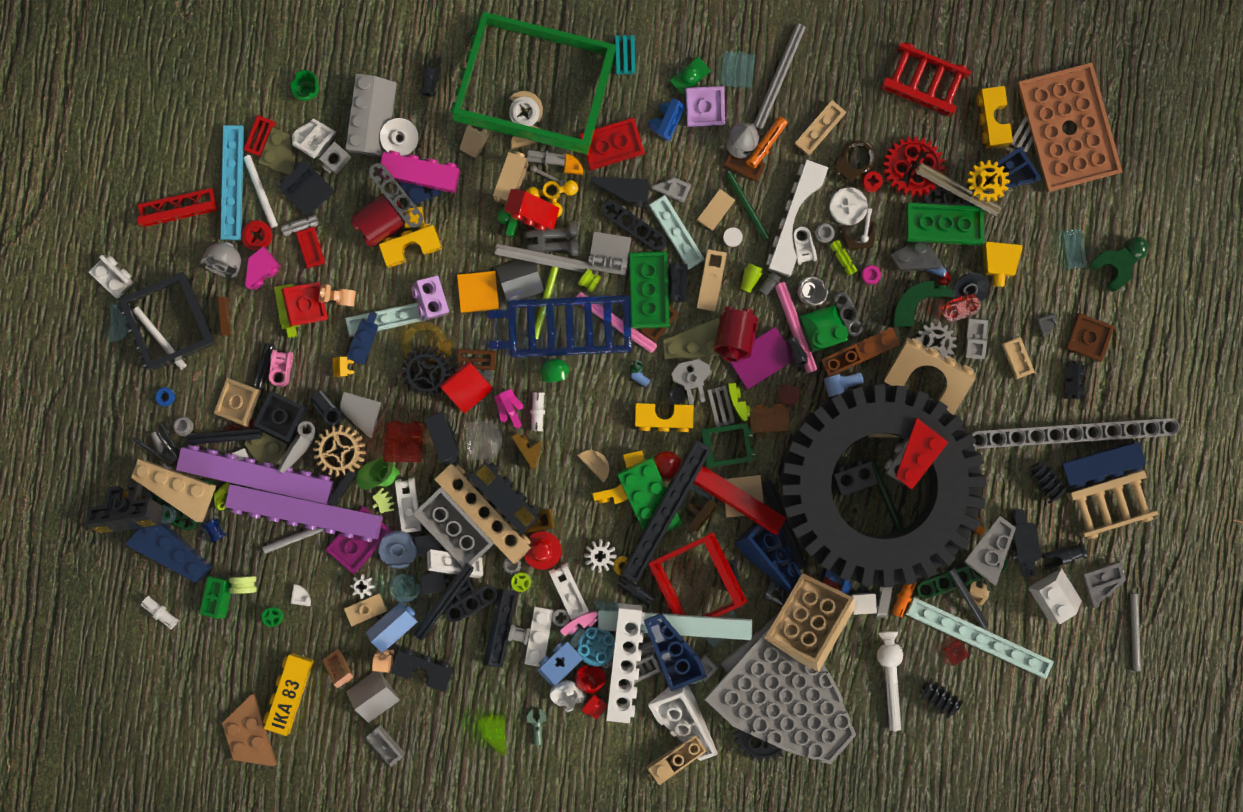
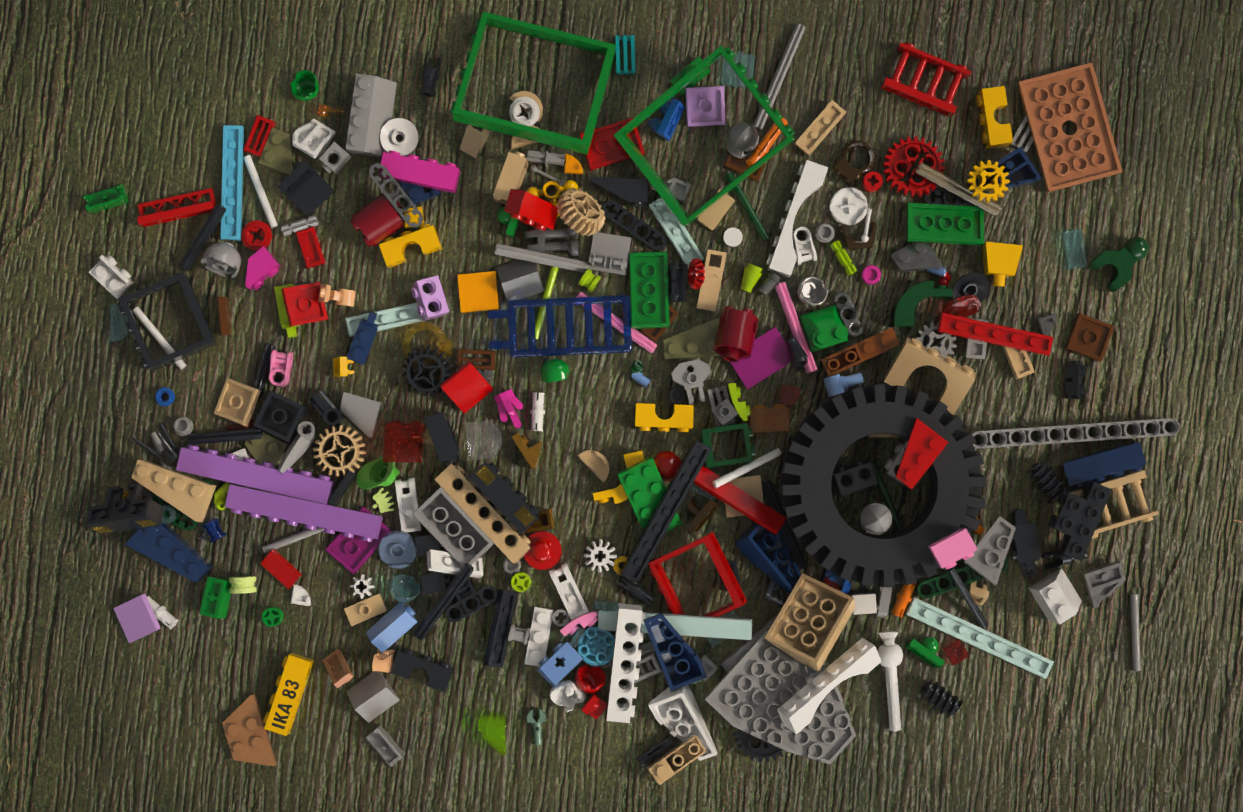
none -> green hinge [83,184,129,214]
none -> lavender tile [113,594,161,643]
none -> black axle [179,204,226,272]
none -> red tile [260,549,302,589]
none -> clear orange hand [317,104,345,117]
none -> tan gear [556,187,606,237]
none -> green door [614,46,795,226]
none -> black pin [636,736,675,767]
none -> red gear [687,259,705,289]
none -> dark grey brick [710,398,738,426]
none -> white bar [712,448,781,488]
none -> white arch [777,638,881,734]
none -> light grey helmet [860,503,892,534]
none -> green tile [905,637,945,668]
none -> bright pink brick [928,528,978,570]
none -> red tile [937,313,1053,356]
none -> black piece [1047,480,1112,561]

